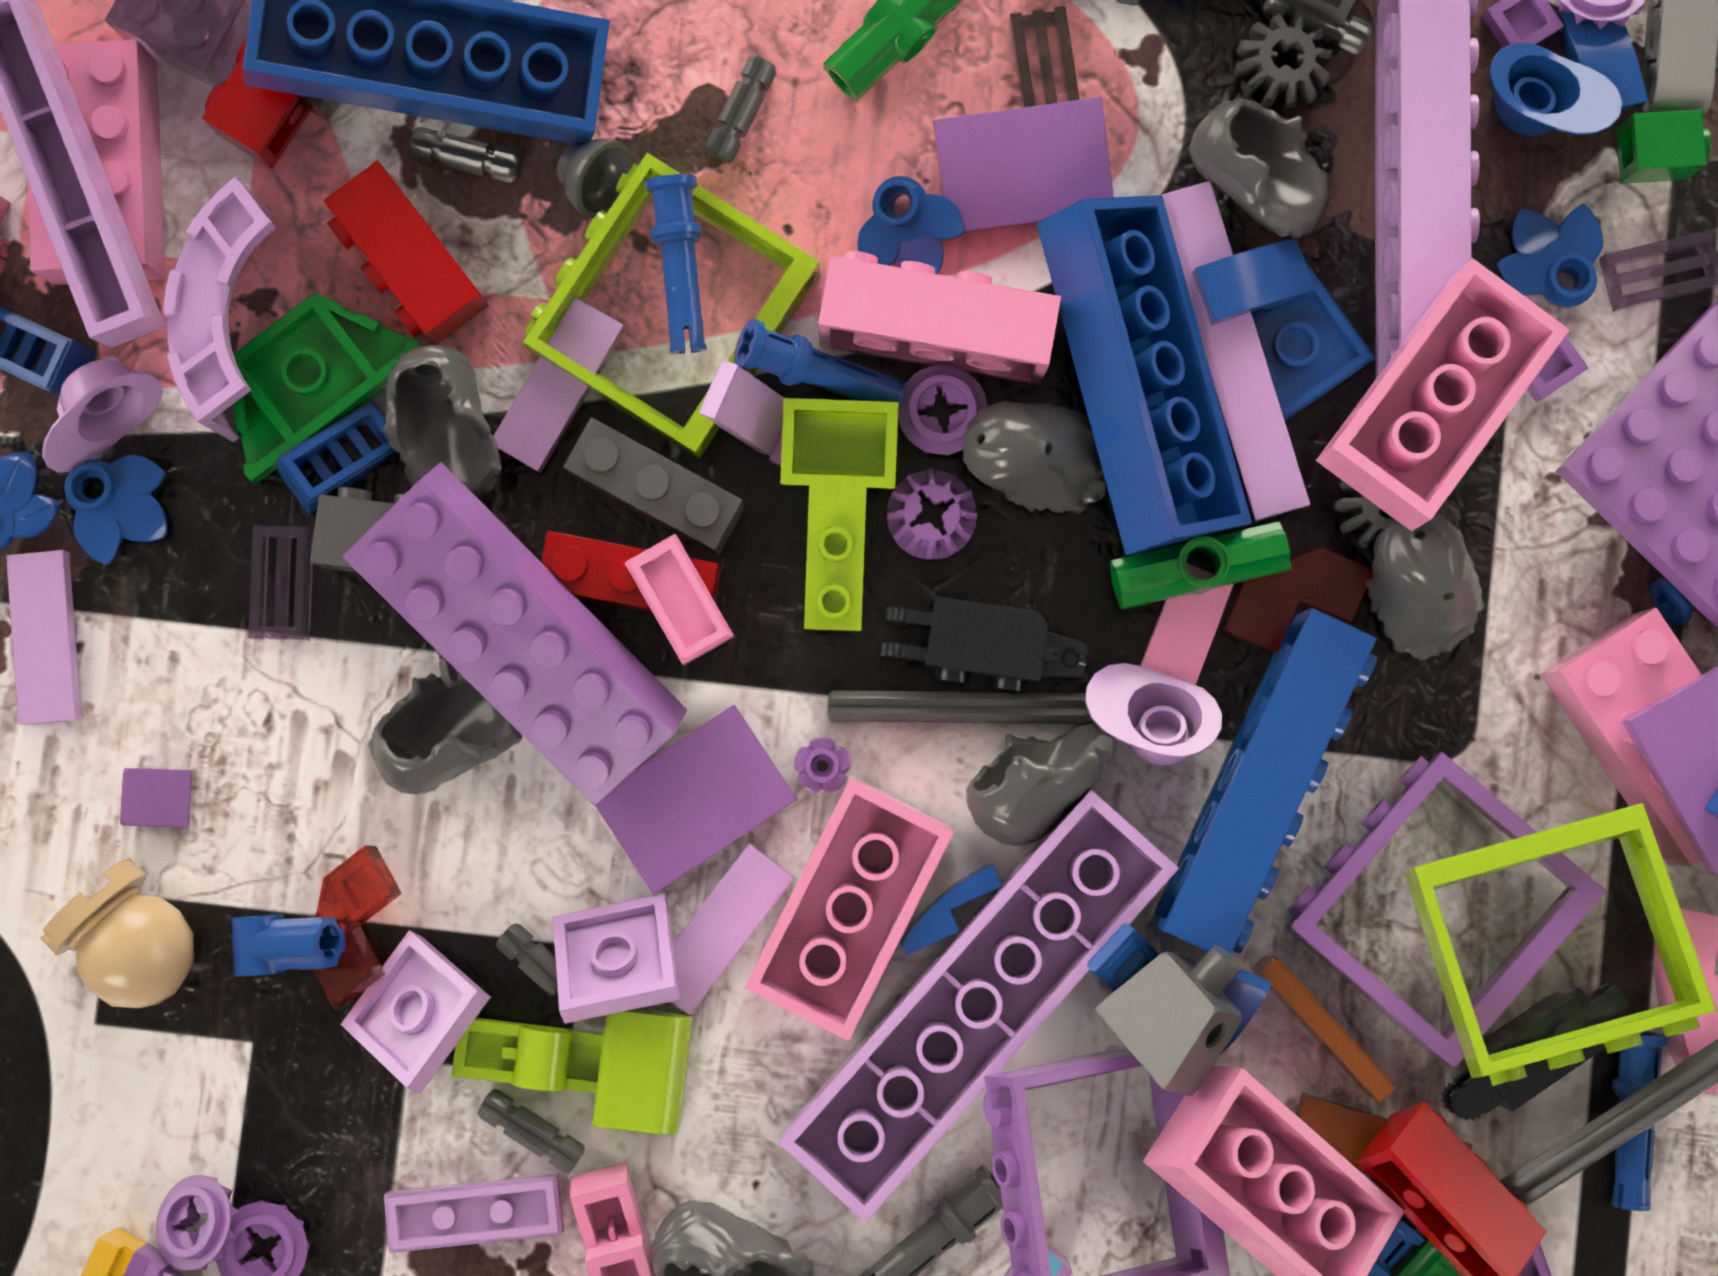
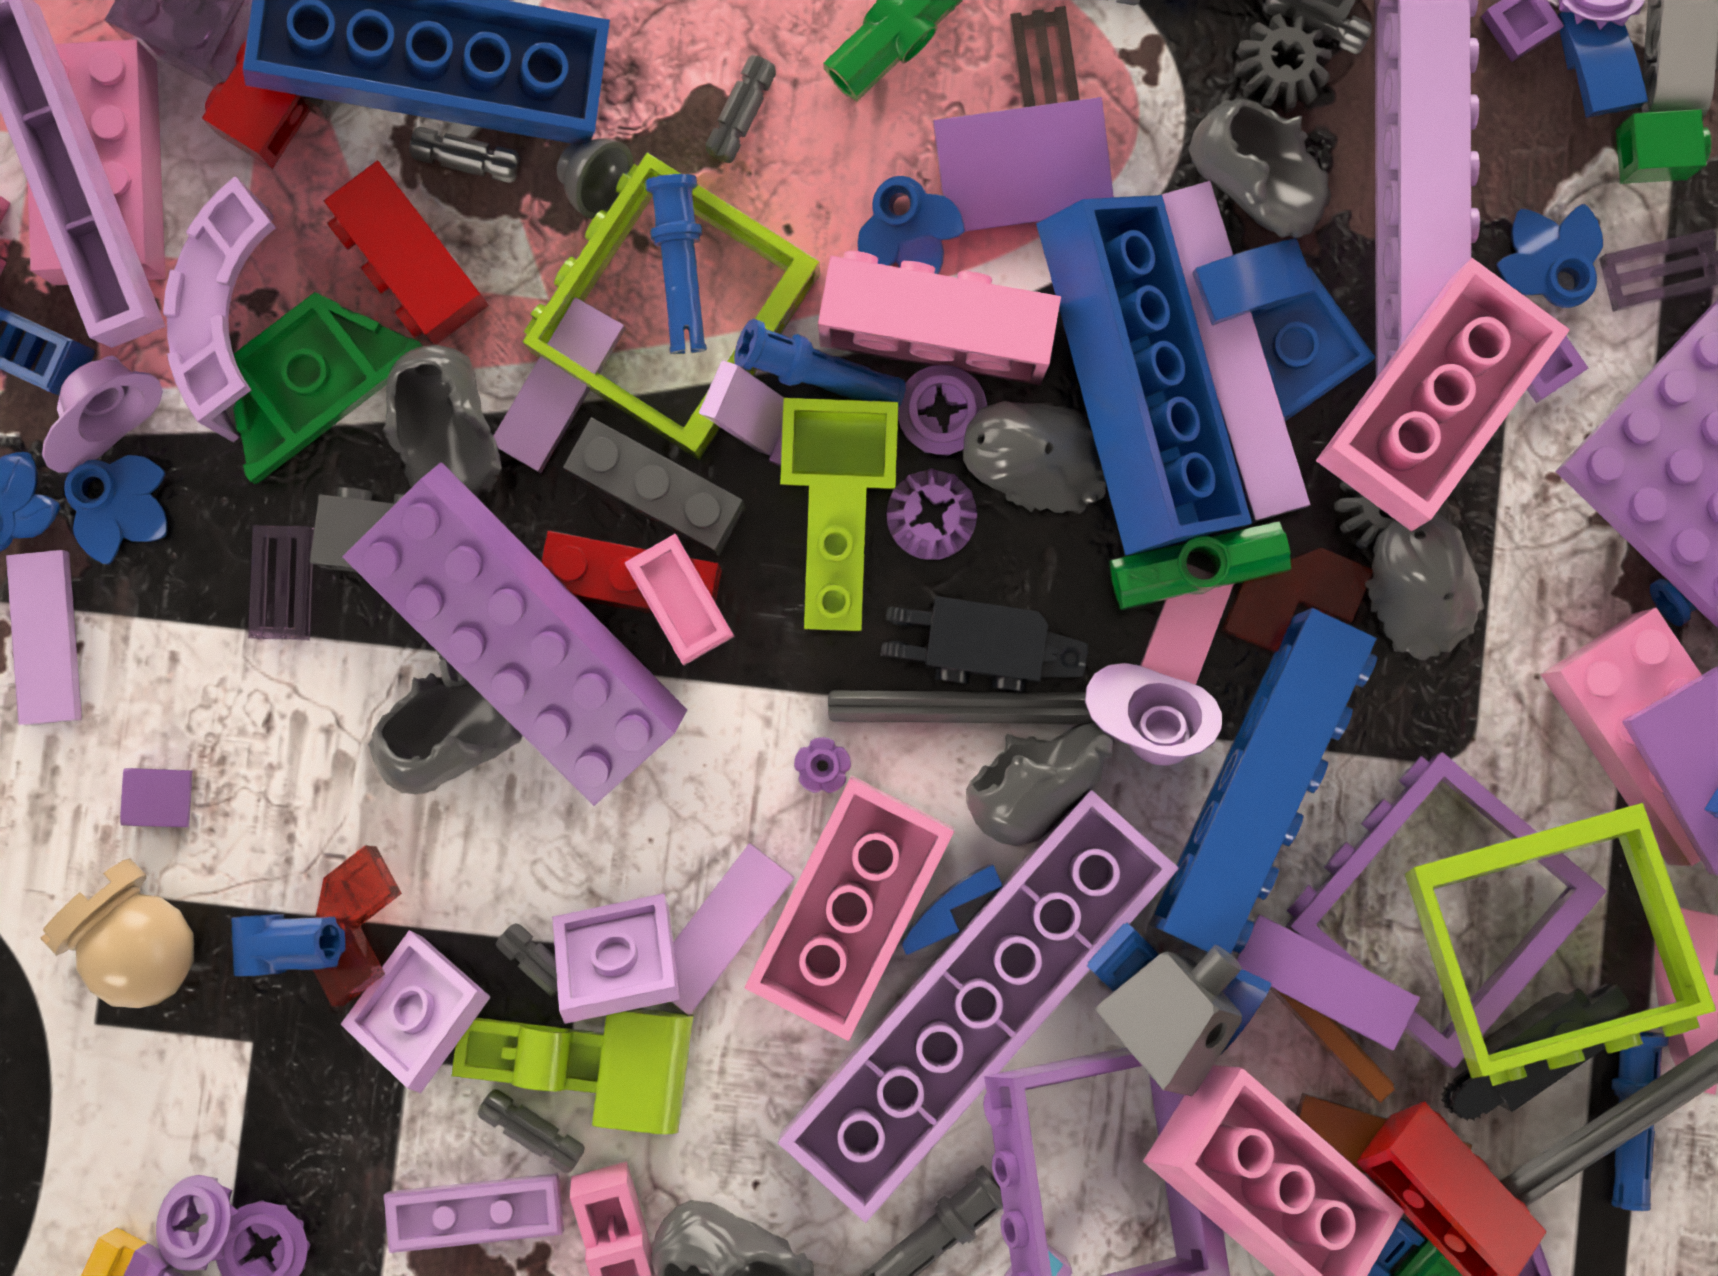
blue slope [276,399,398,514] -> none
medium lavender tile [595,705,798,895] -> none
blue piece [1489,43,1622,137] -> none
none -> medium lavender tile [1236,914,1420,1051]

